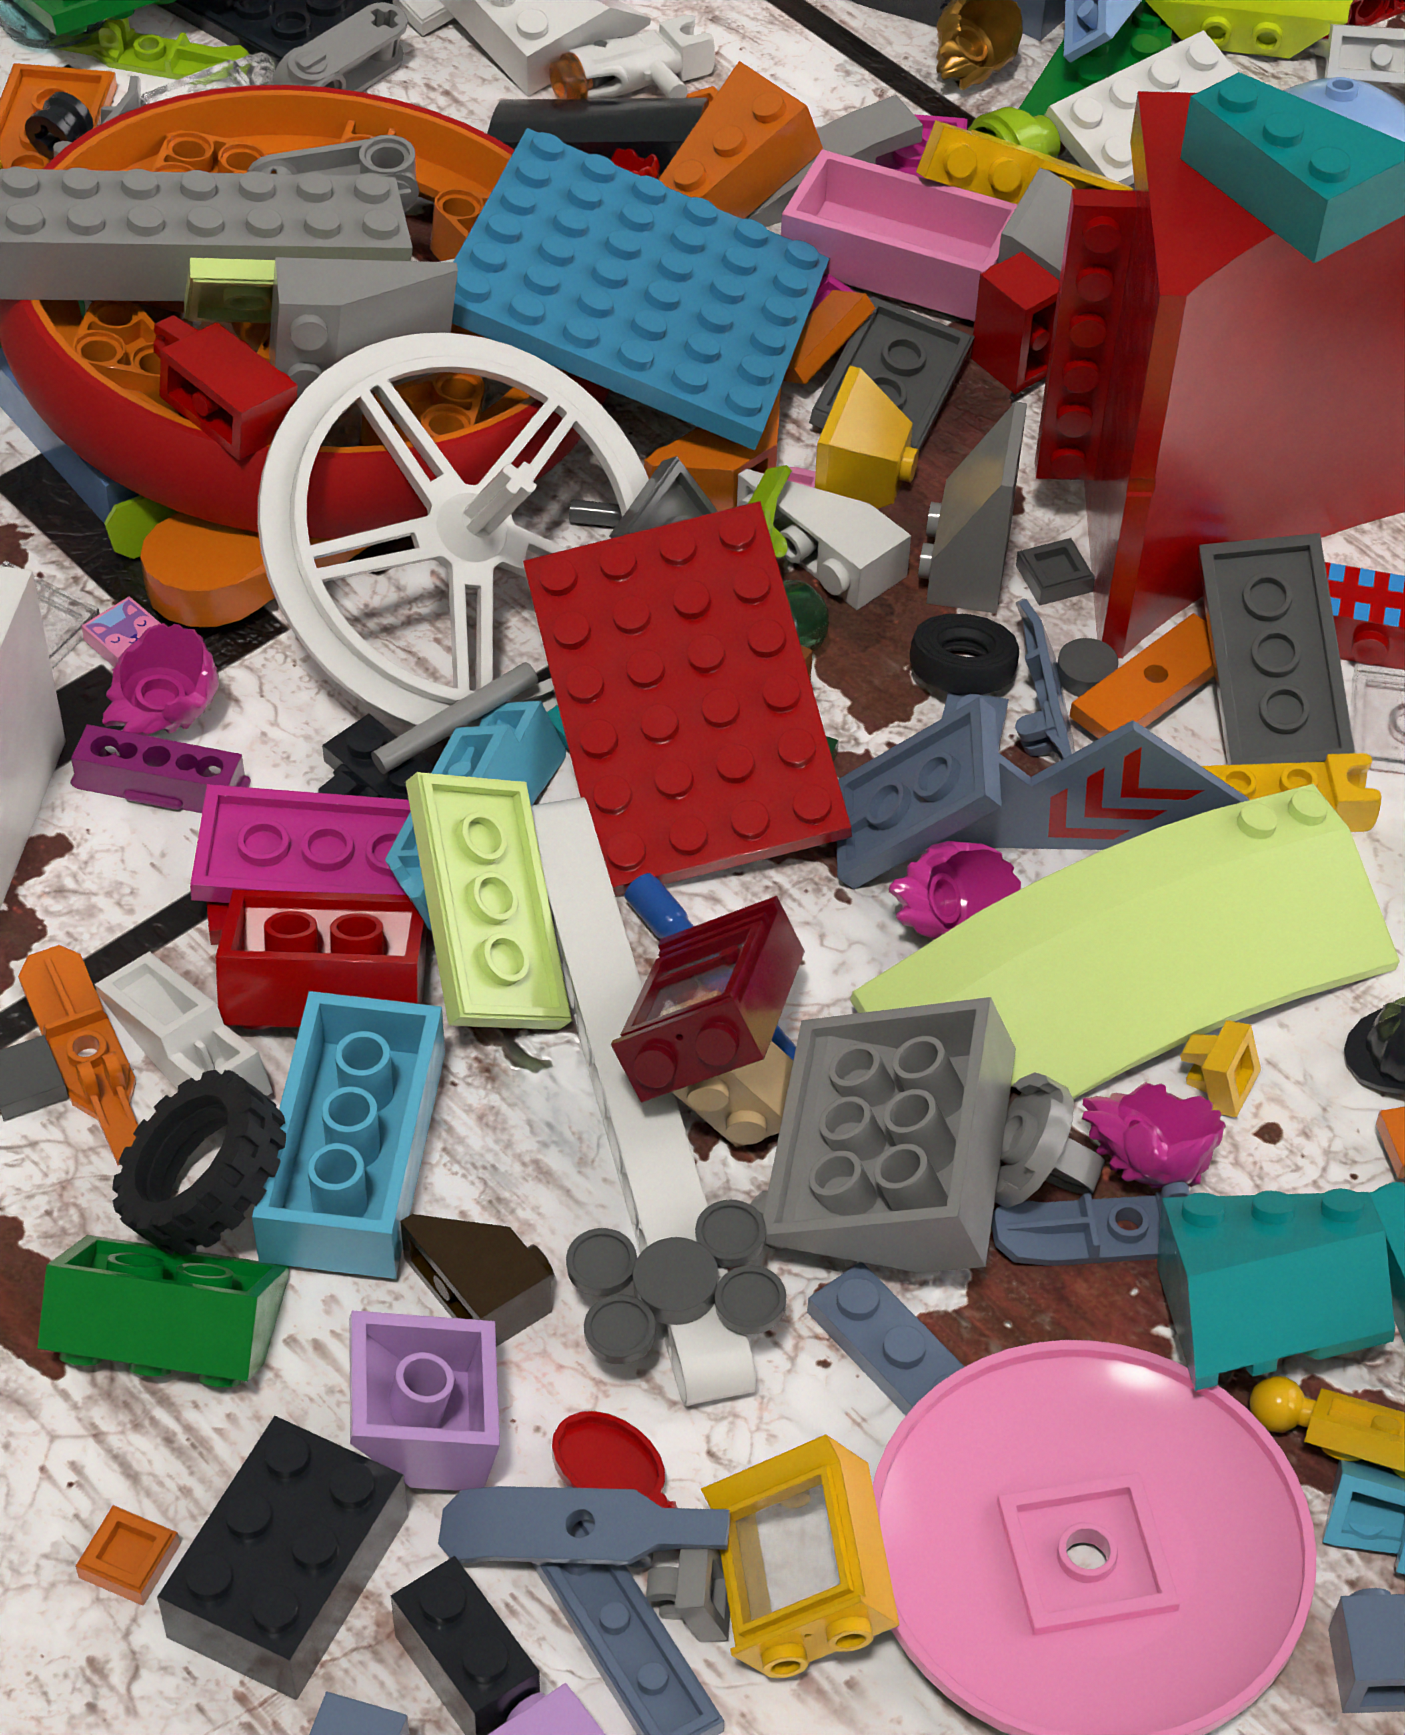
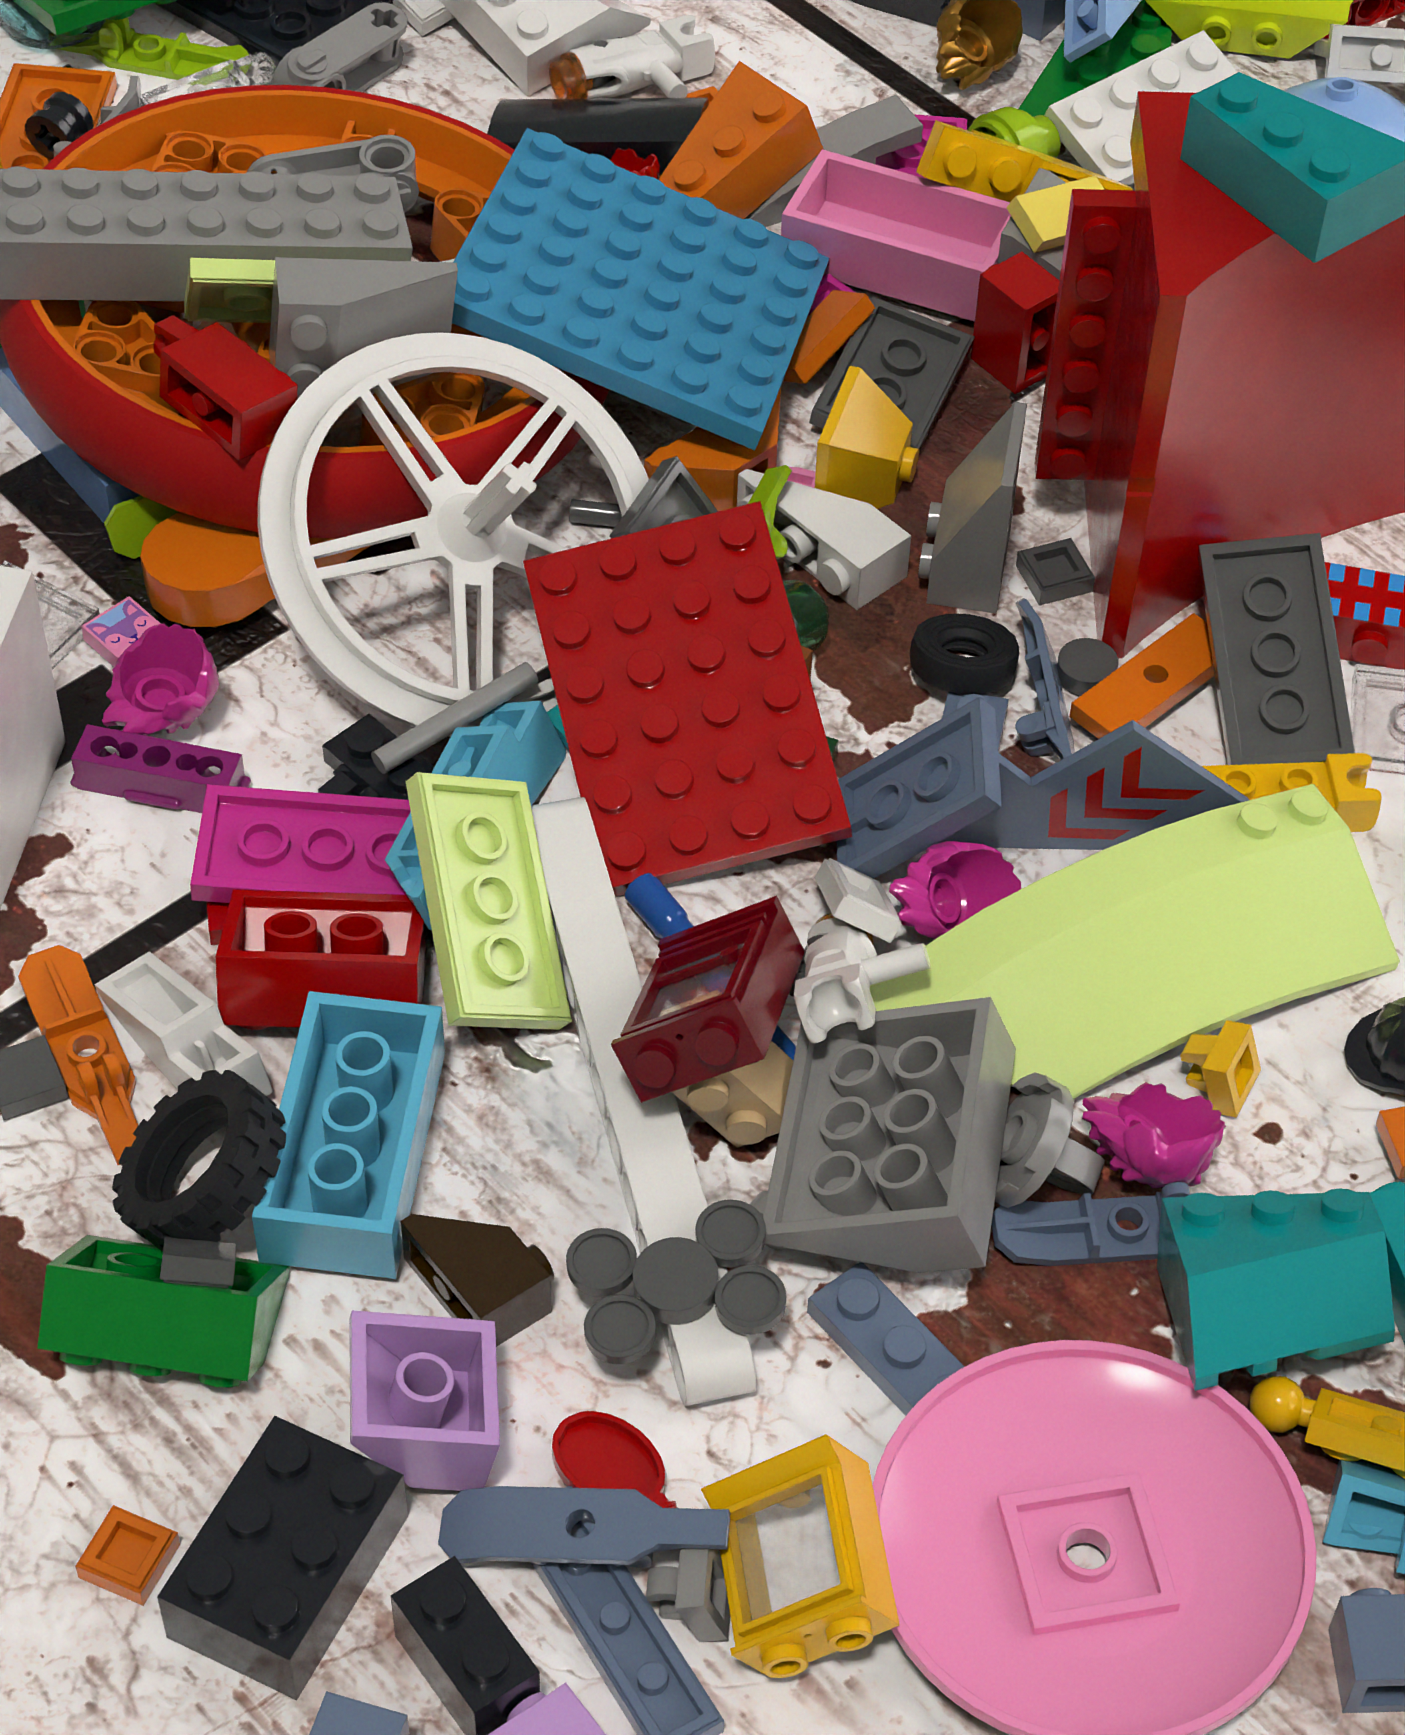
none -> dark grey tile [160,1237,236,1288]
none -> white piece [789,912,931,1043]
none -> white tile [814,858,902,943]
none -> light yellow tile [1006,175,1105,253]

